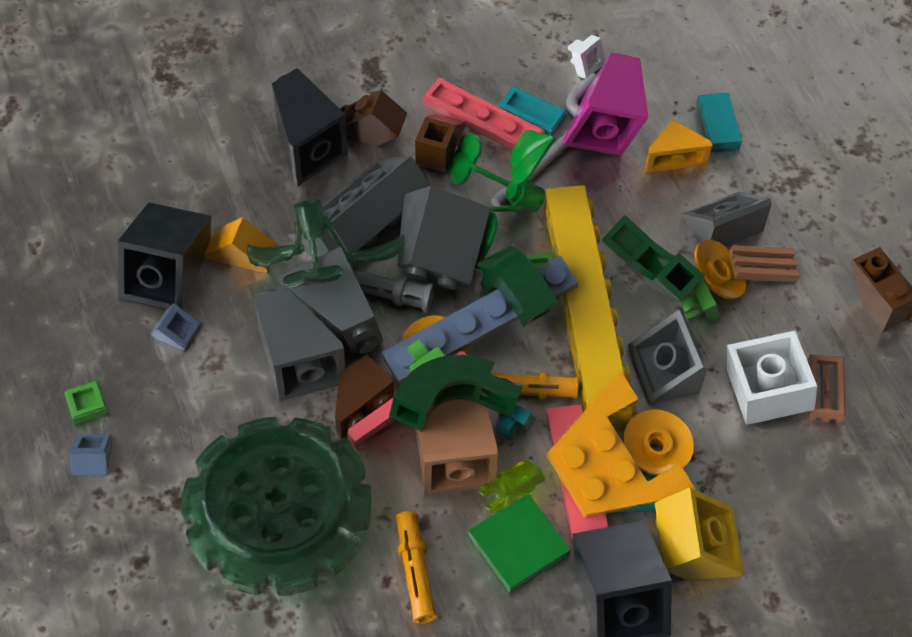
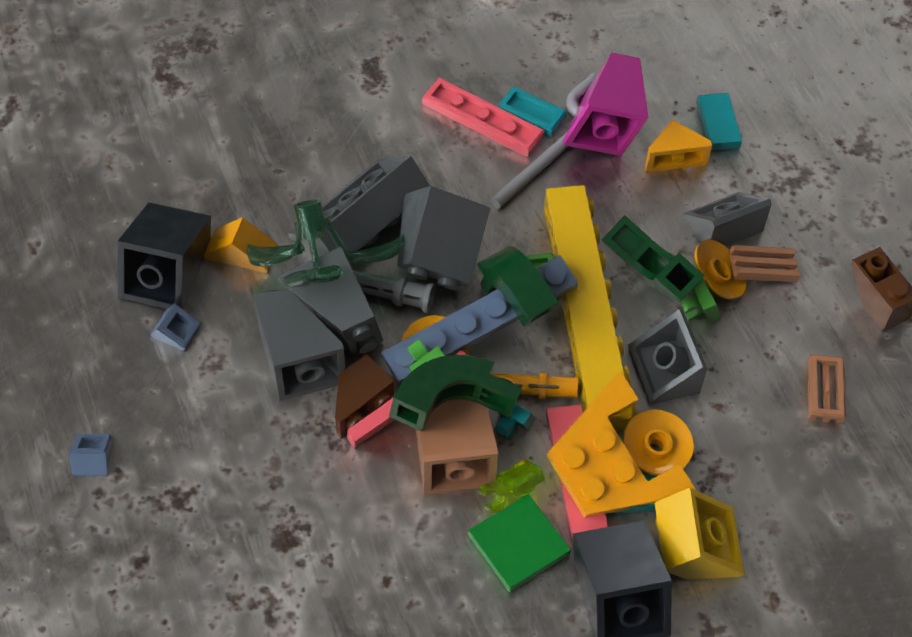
bright green tile [64,380,109,425] -> none
clear green piece [181,417,372,596] -> none
black slope [272,68,348,186] -> none
reddish brown slope [340,90,407,146] -> none
light orange pin [395,510,437,624] -> none
reddish brown slope [415,114,466,173] -> none
green plant [449,130,556,270] -> none
white tile [568,35,606,79] -> none
white brick [726,330,817,425] -> none

